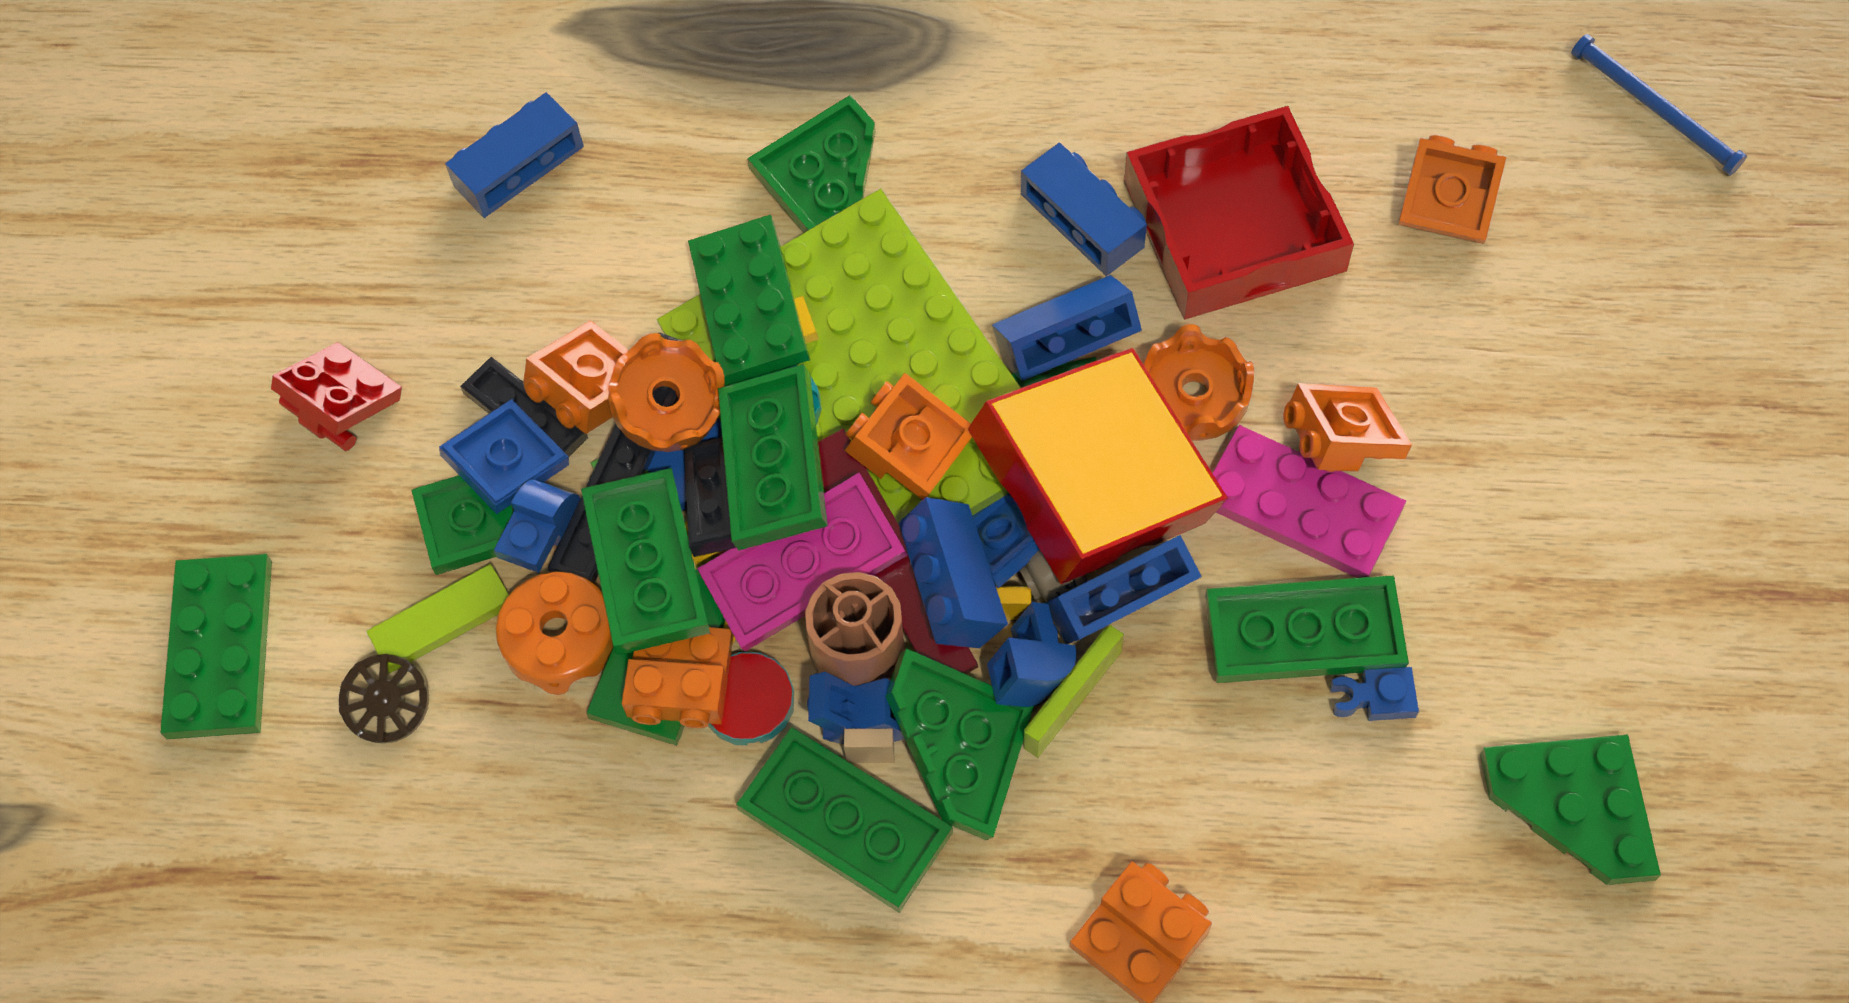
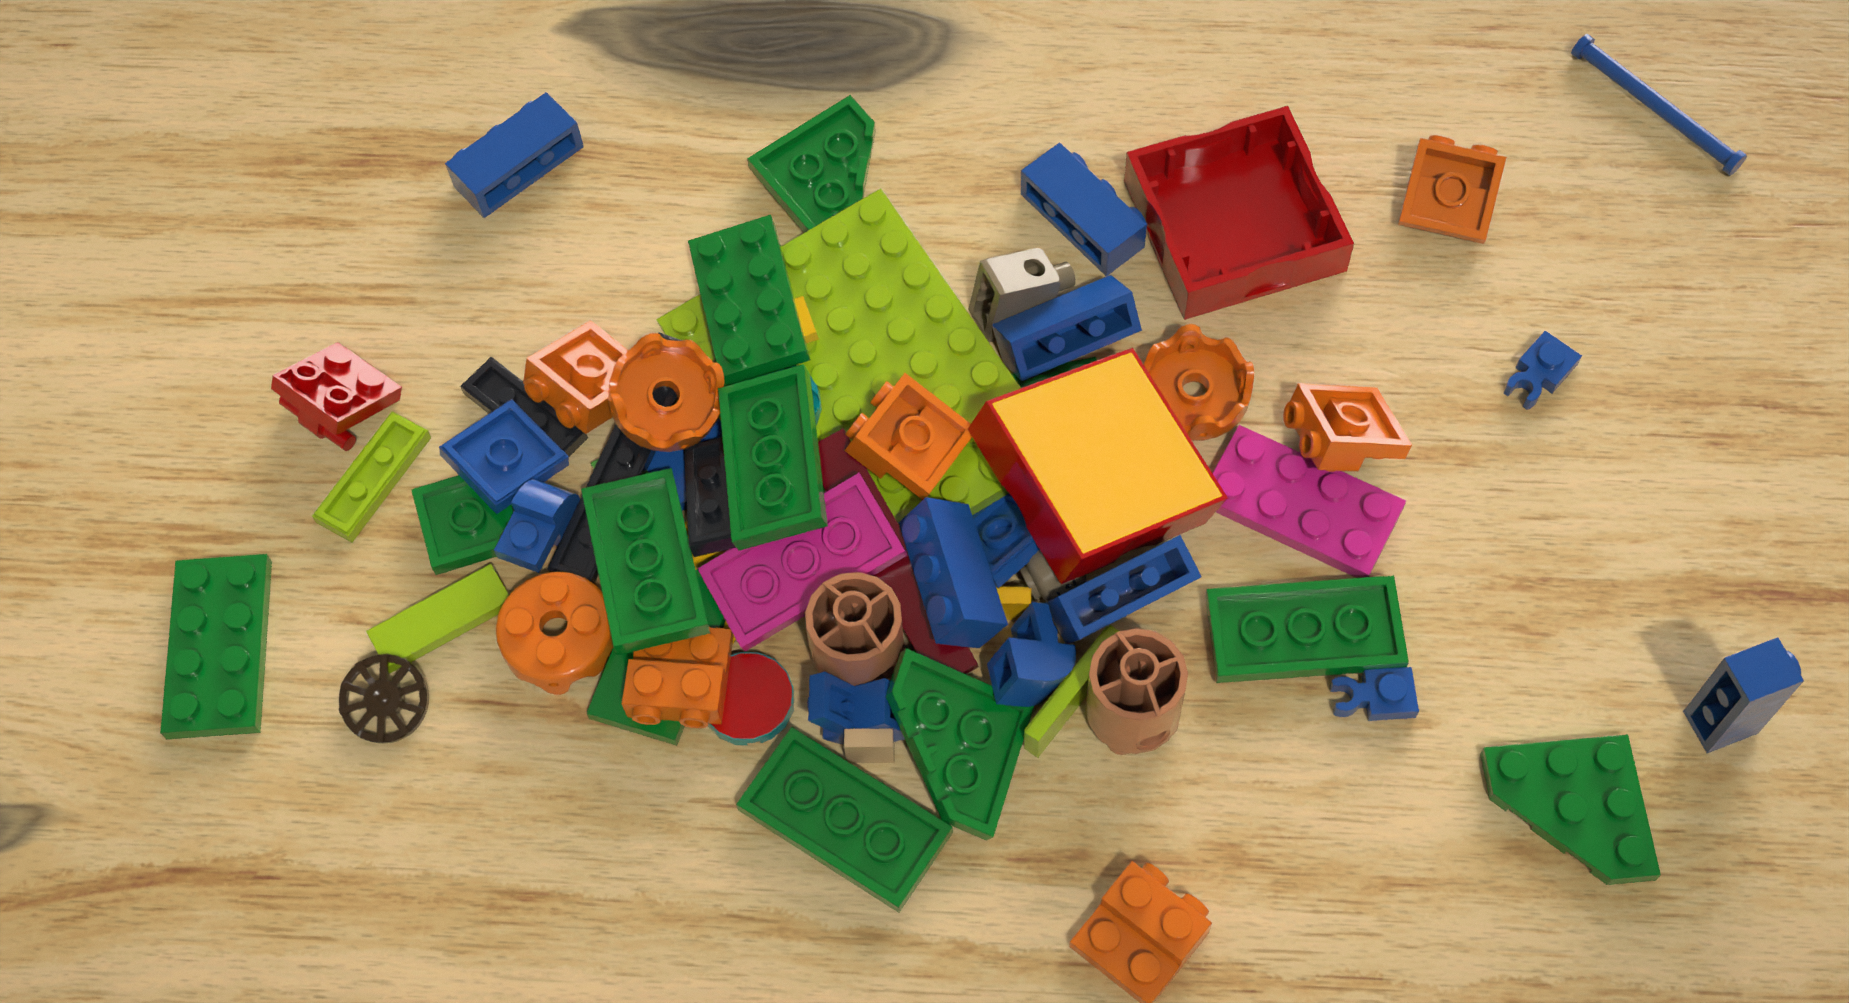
none -> lime tile [312,411,431,543]
none -> dark tan torso [968,248,1076,343]
none -> nougat cylinder [1085,628,1188,755]
none -> blue plate [1504,331,1582,410]
none -> blue brick [1683,637,1804,753]

